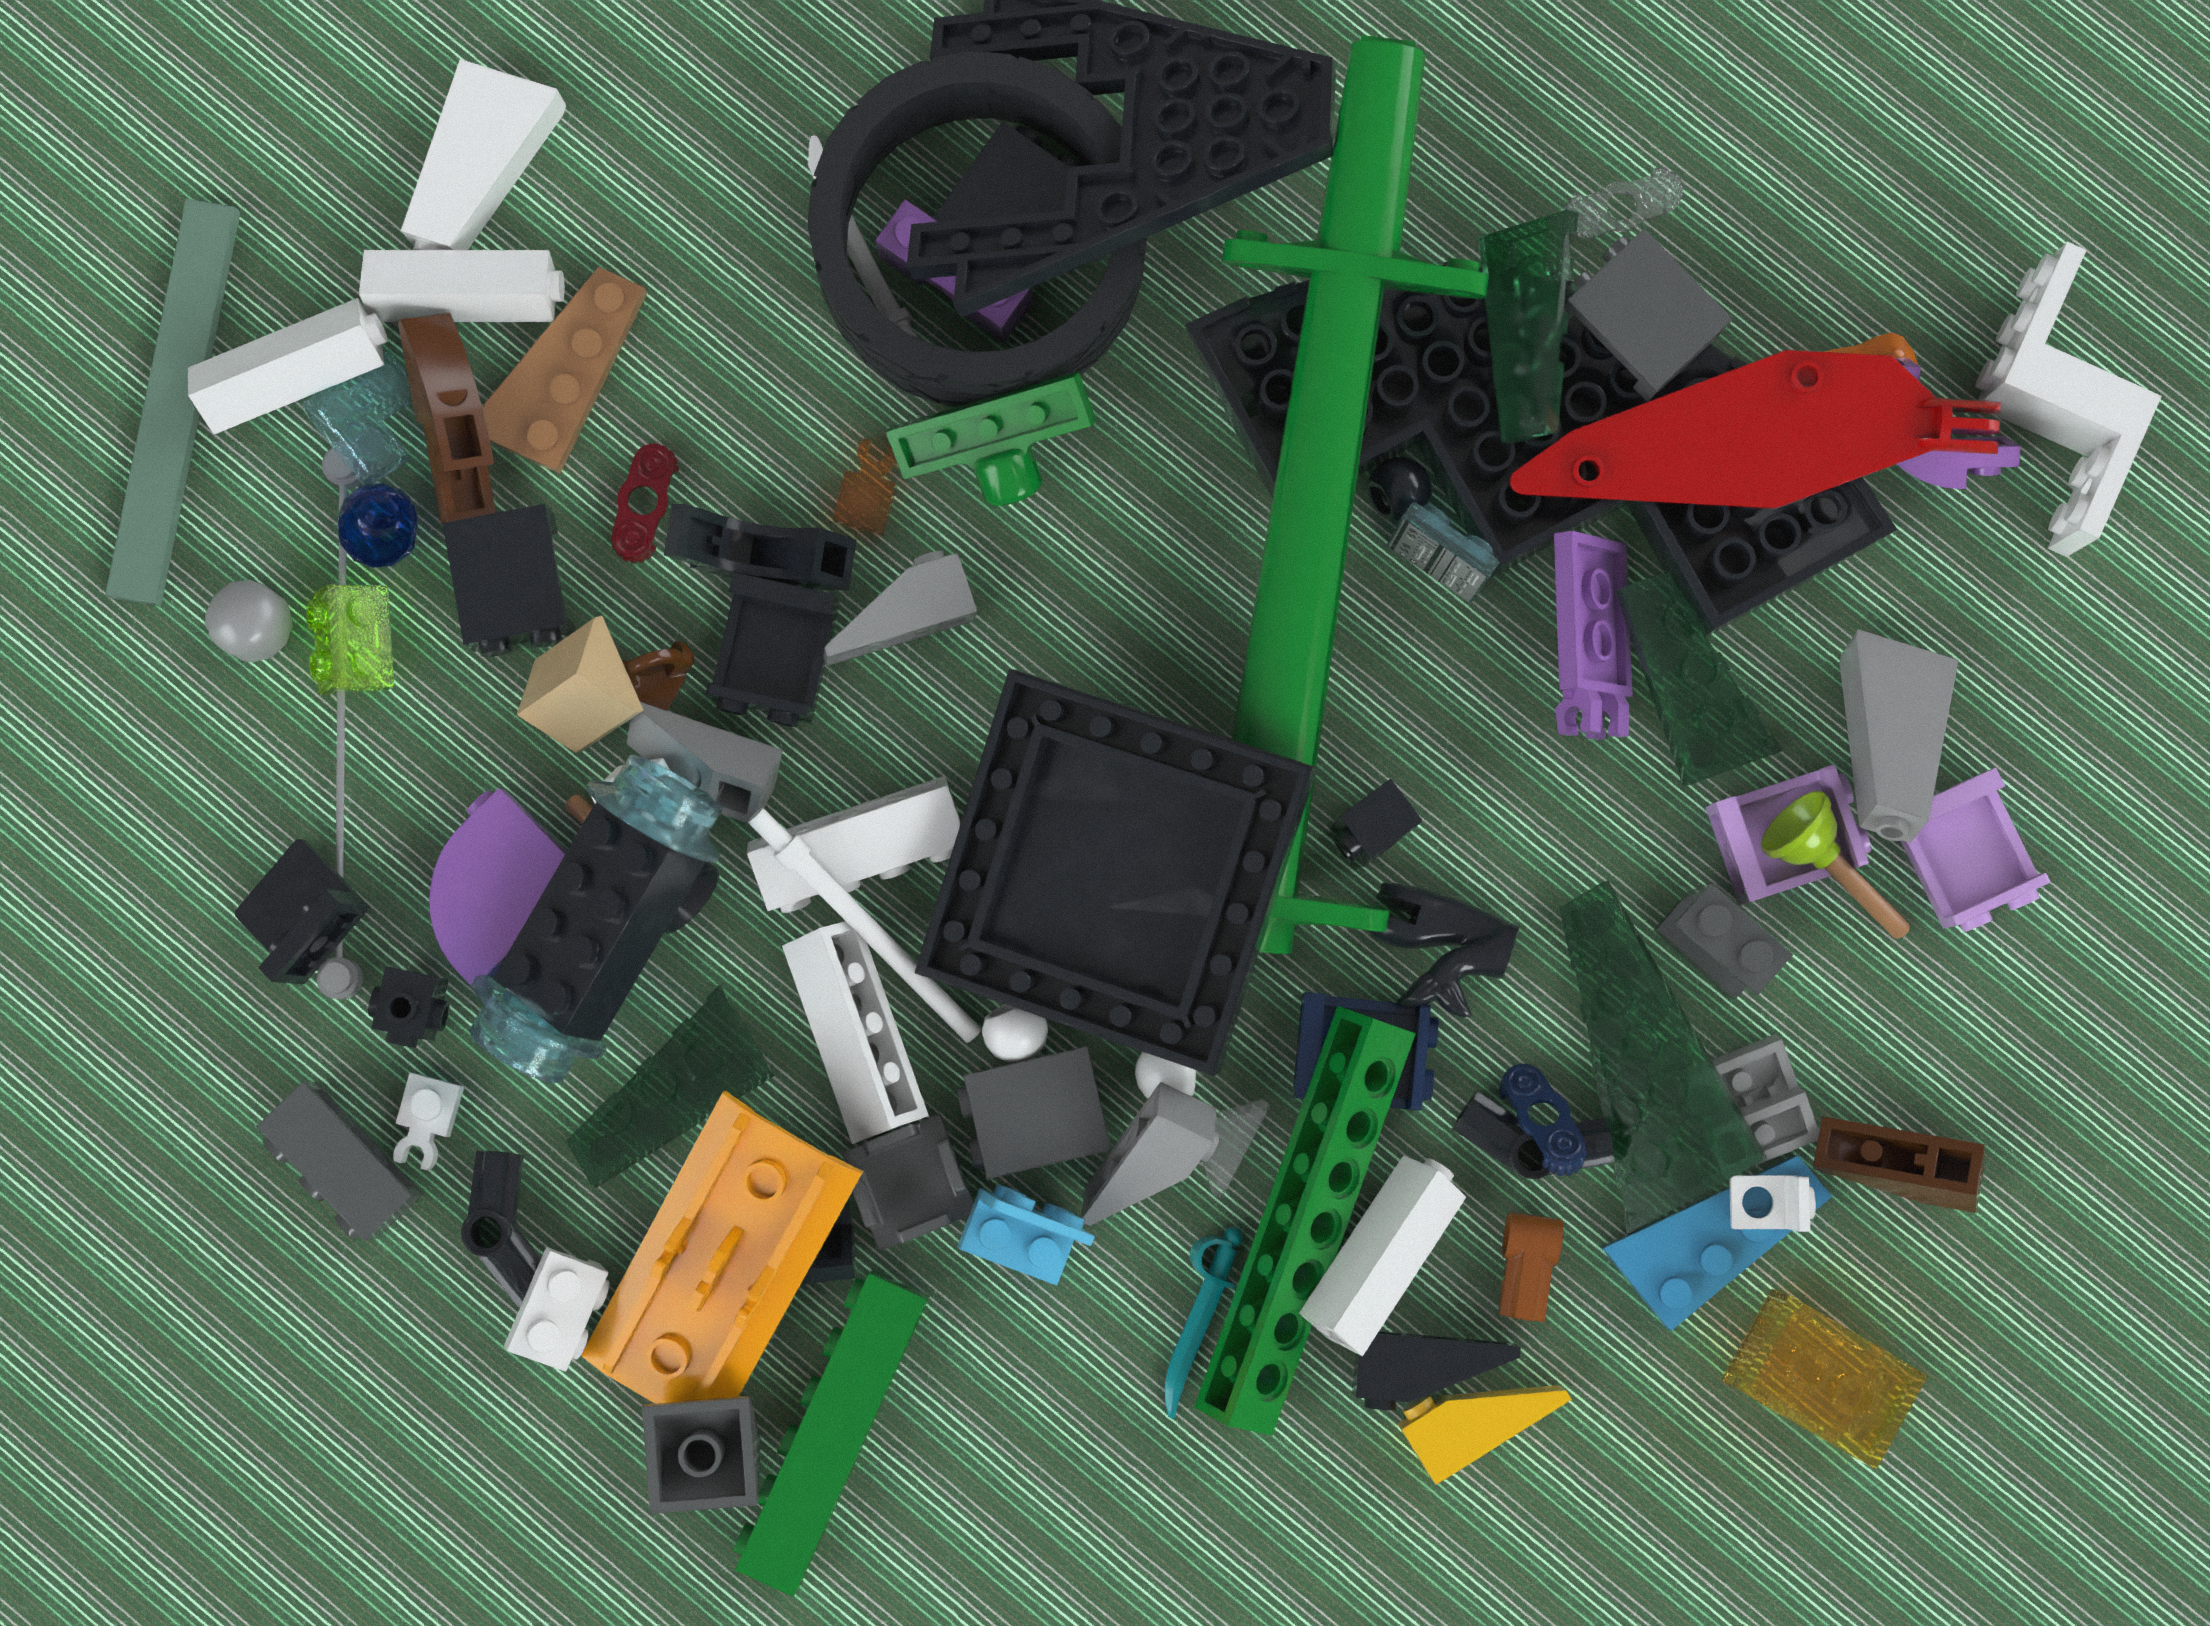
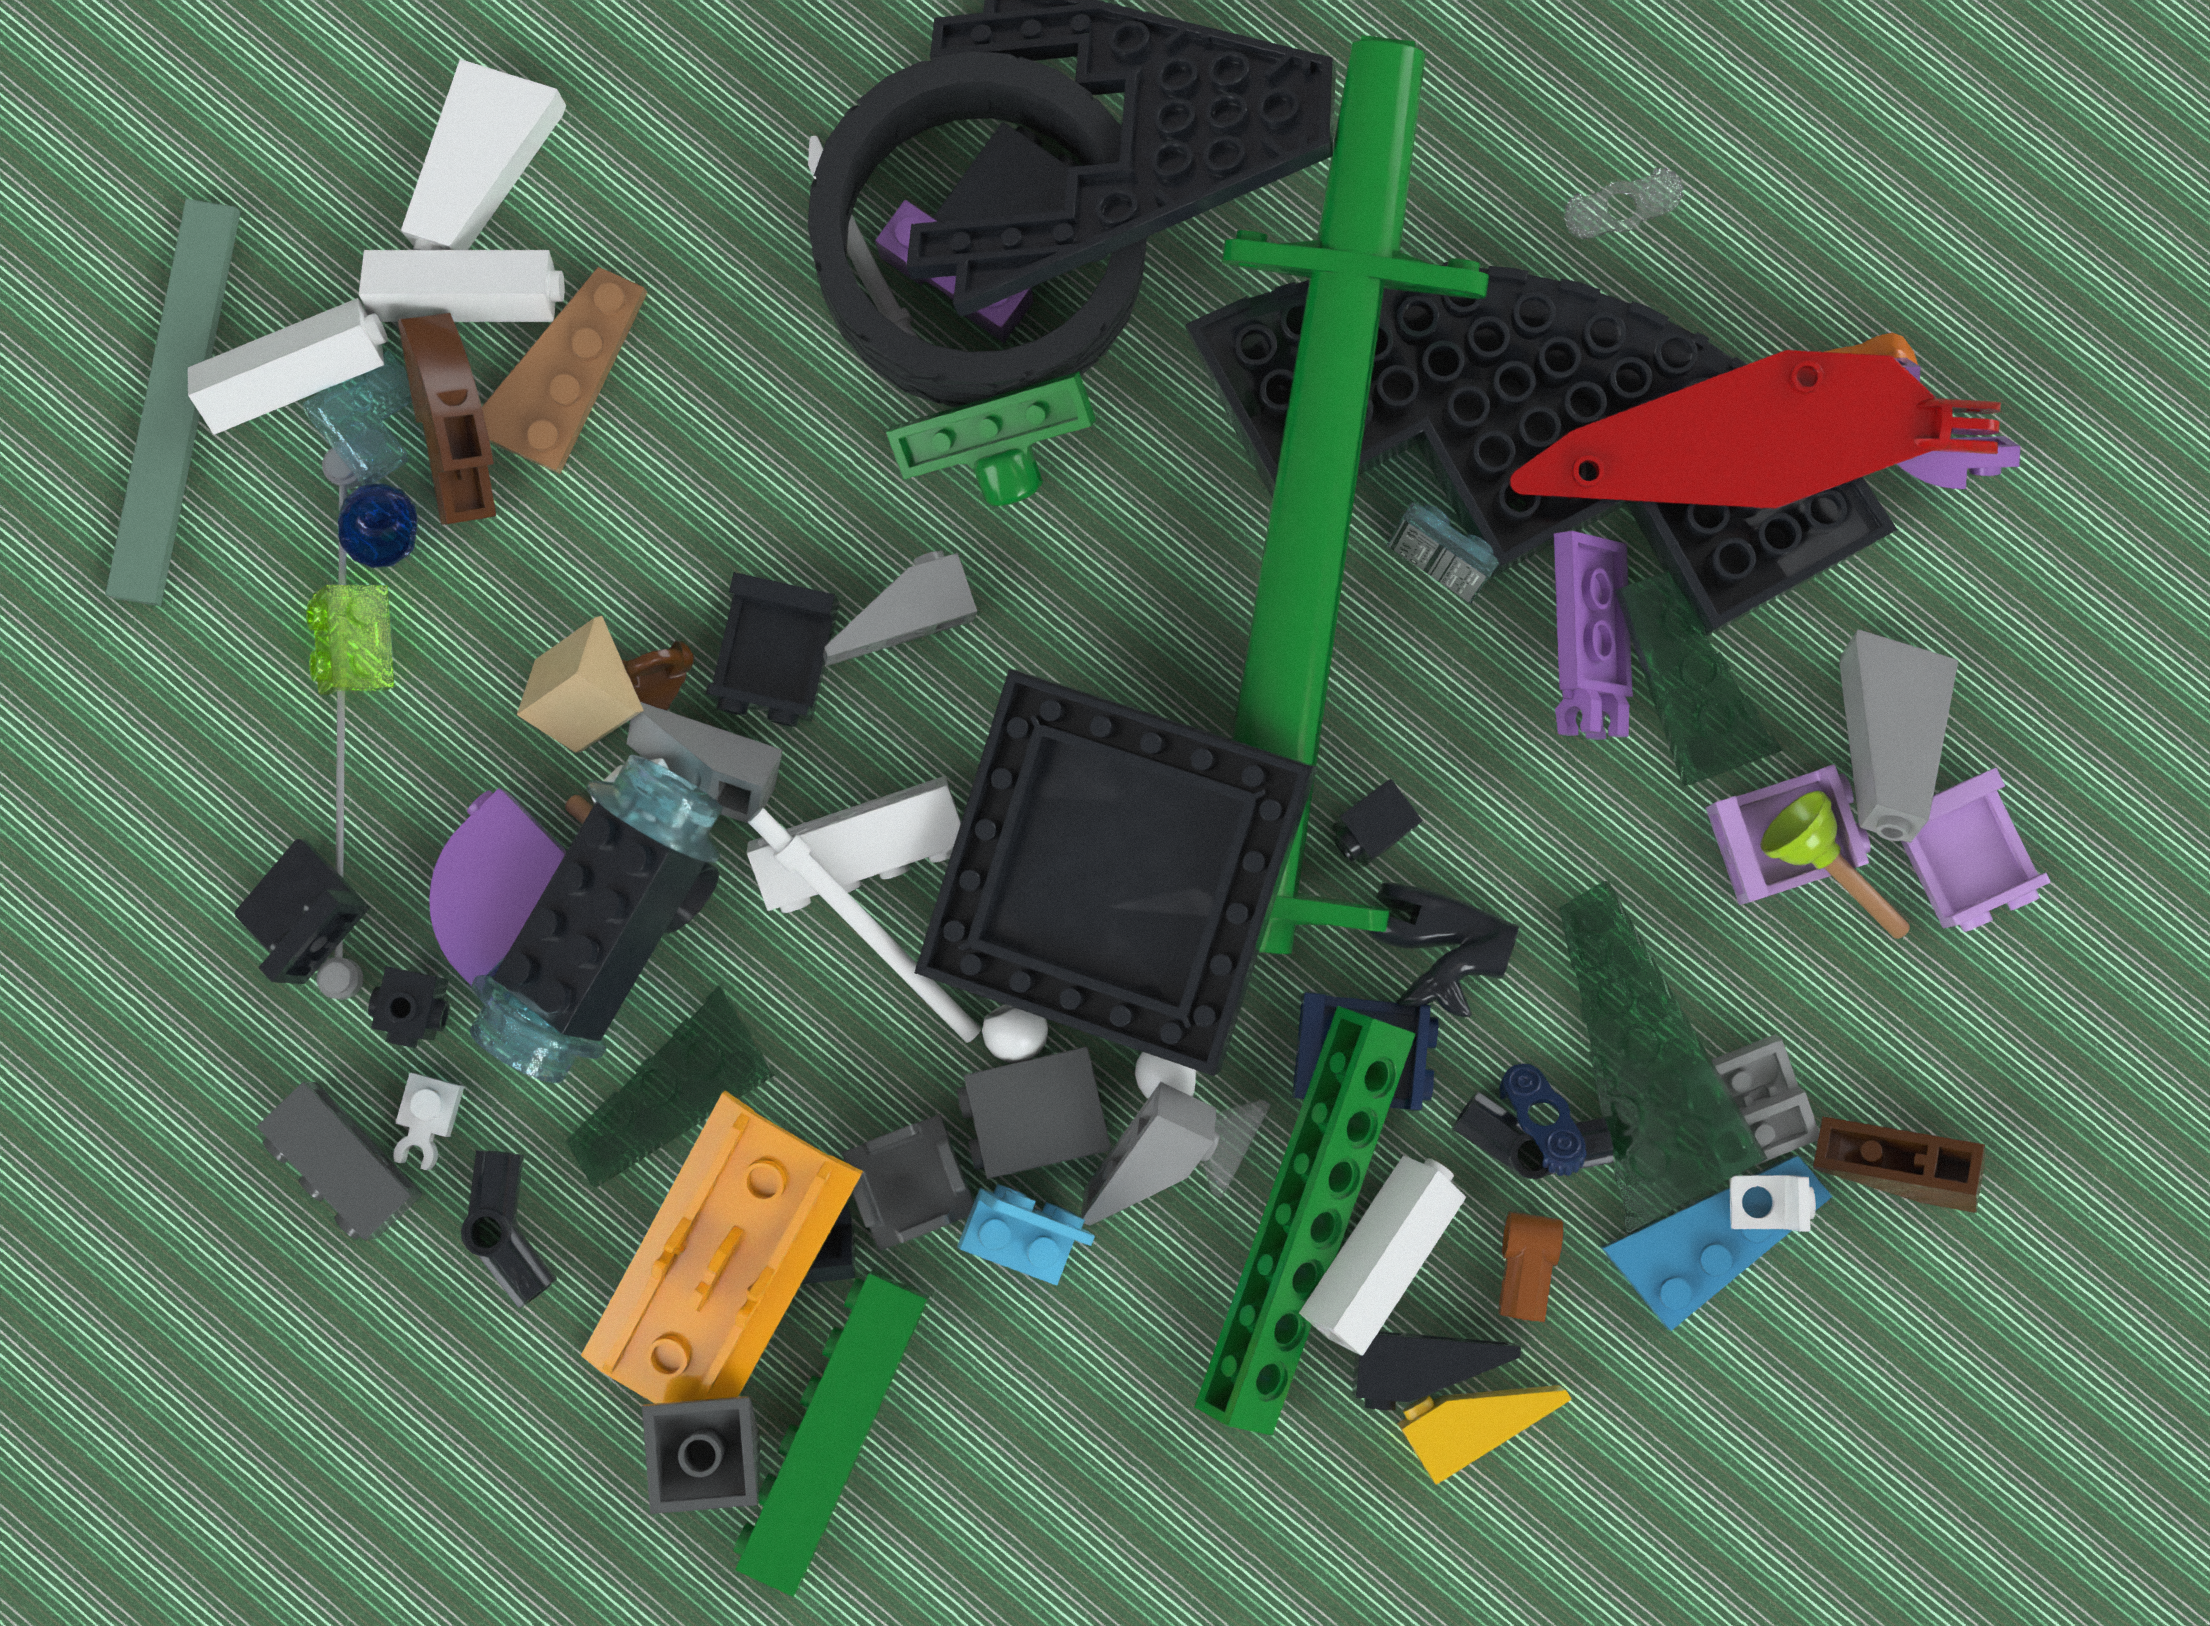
light grey hair [205,580,293,662] -> none
black panel [442,504,575,657] -> none
white bracket [504,1247,609,1372] -> none
dark red piece [611,443,679,564] -> none
black arch [664,504,857,590] -> none
white brick [782,921,929,1144] -> none
clear orange plate [833,438,897,535] -> none
teal sword [1165,1227,1243,1419] -> none
black piece [1366,457,1432,522] -> none
clear green wing [1478,209,1578,444] -> none
dark grey panel [1561,229,1733,402] -> none
dark grey panel [1653,883,1793,999] -> none
clear yellow piece [1721,1289,1928,1470] -> none
white bracket [1975,242,2162,557] -> none

